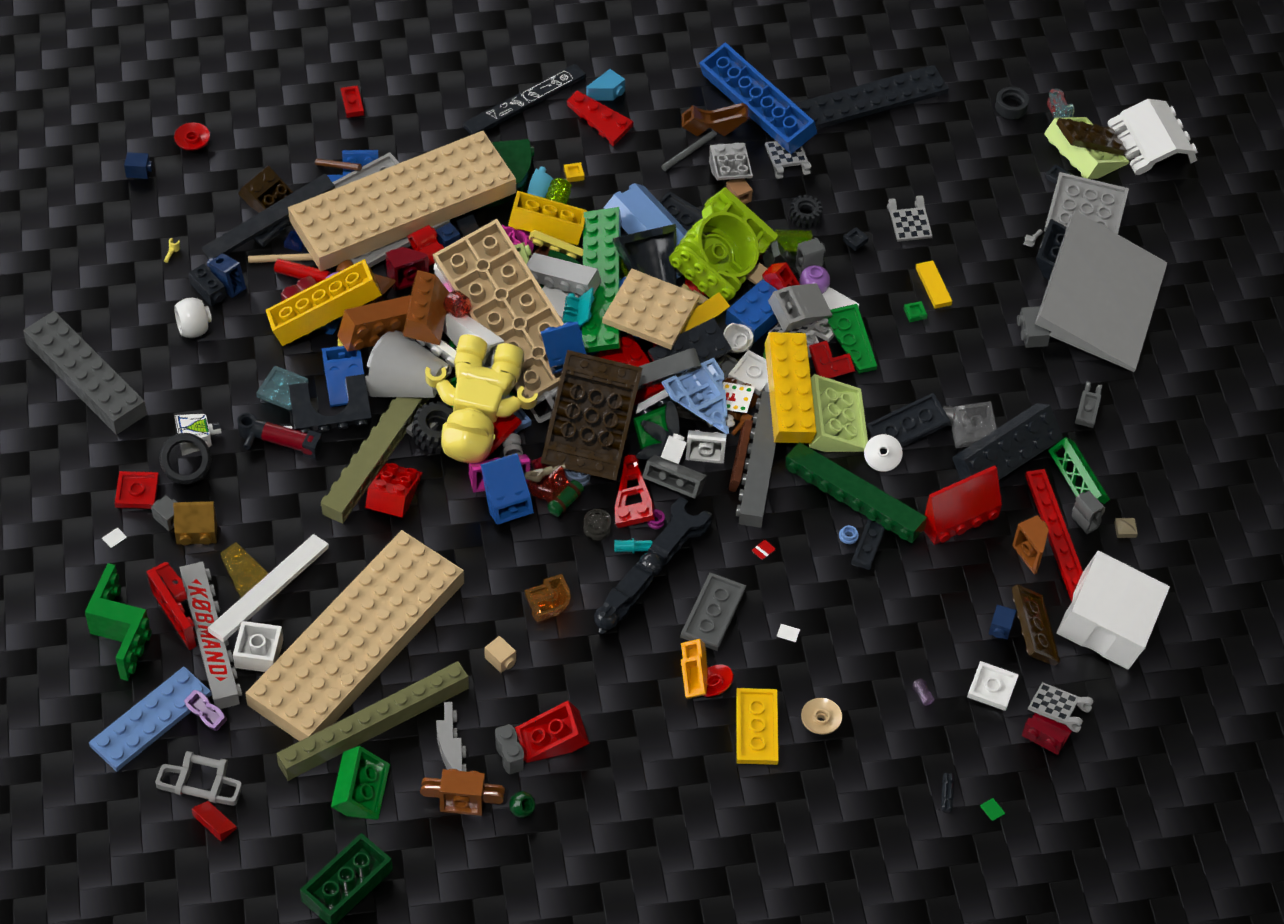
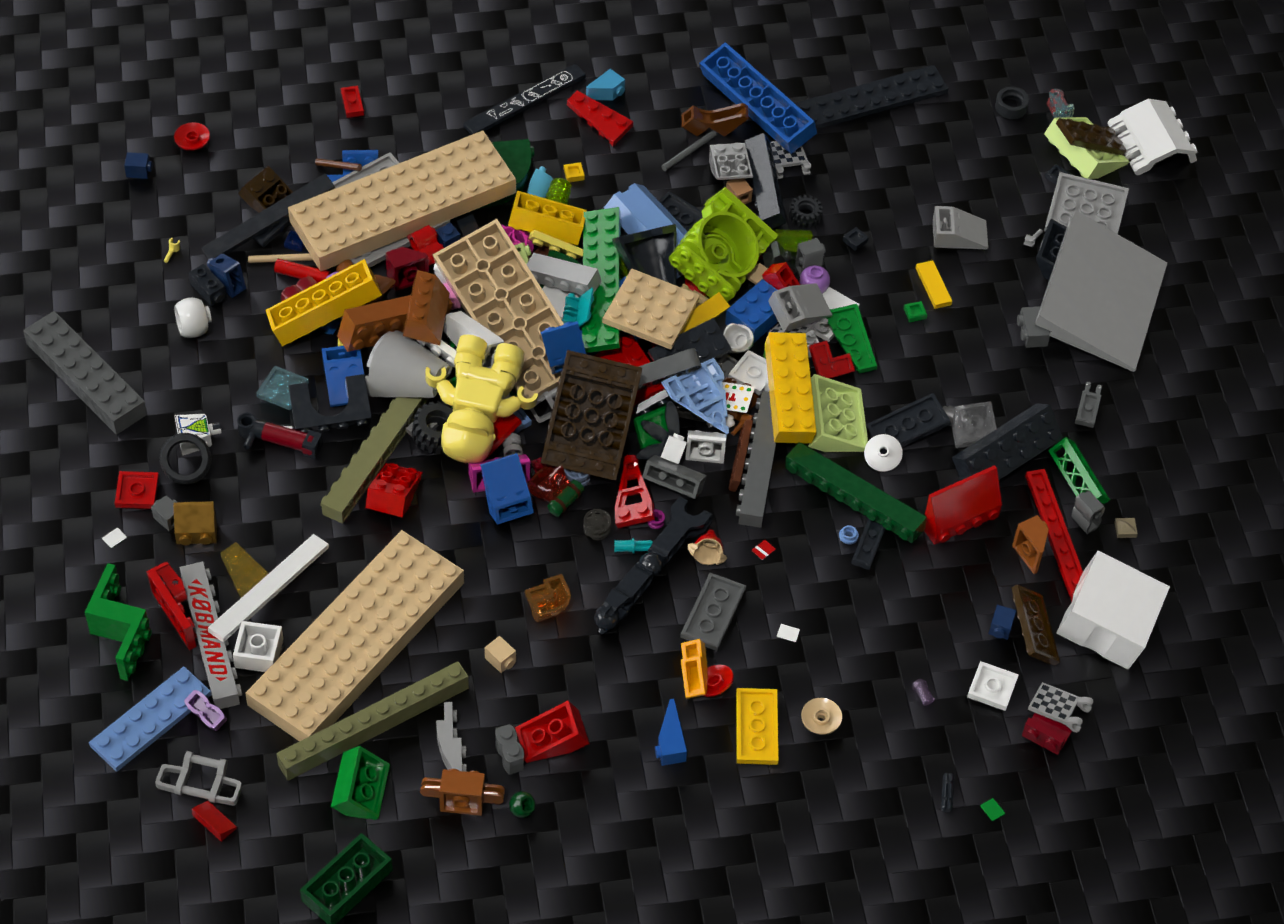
clear red head [443,290,471,318] -> none
dark tan hand [524,464,566,482] -> none
light grey flag [887,196,932,242] -> none
none -> blue slope [655,699,687,766]
none -> tan hat [688,529,727,565]
none -> brick [745,133,787,229]
none -> light grey slope [933,206,988,249]

